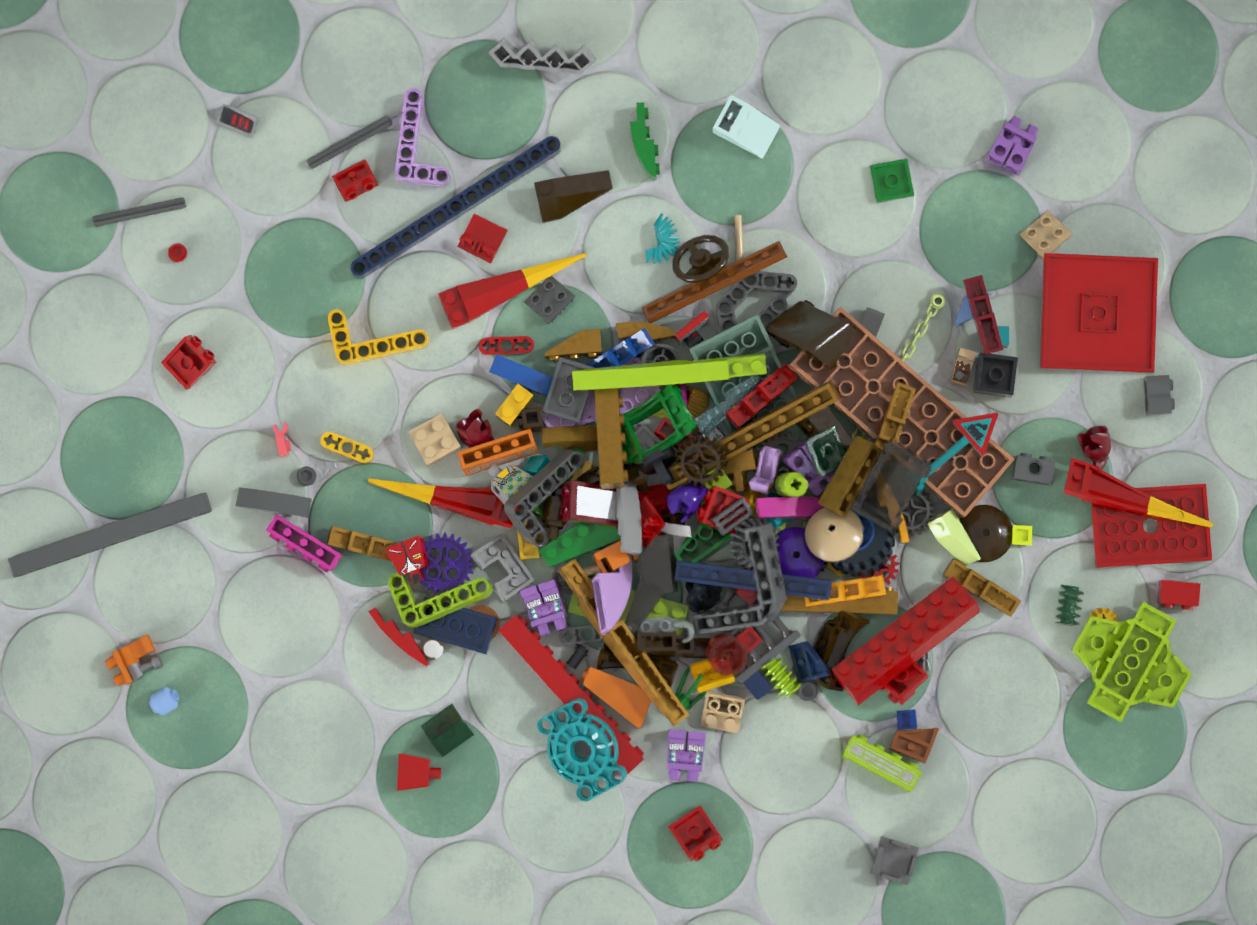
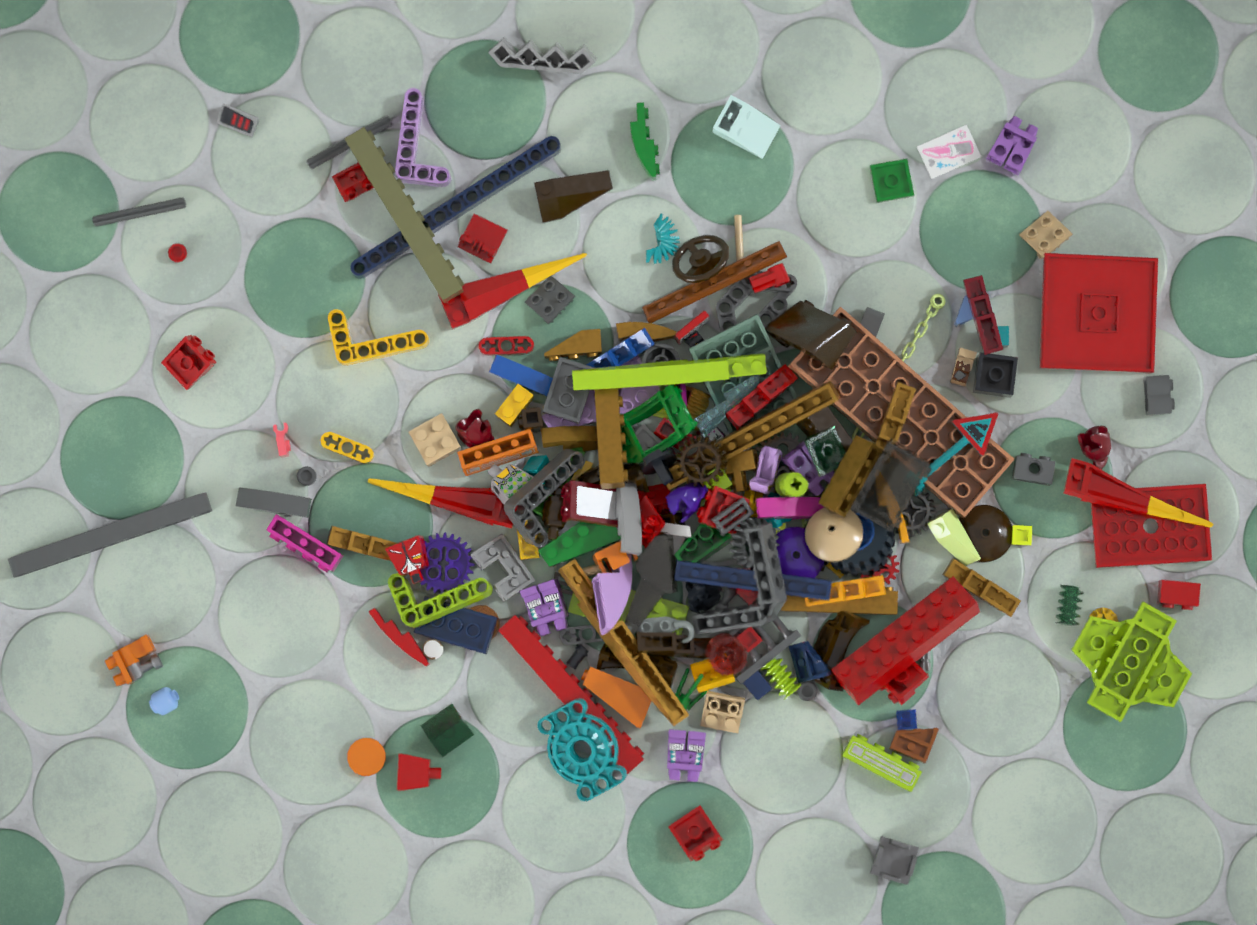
none -> olive brick [344,127,464,303]
none -> orange tile [347,738,386,776]
none -> red piece [749,263,790,294]
none -> white sticker [917,125,981,179]

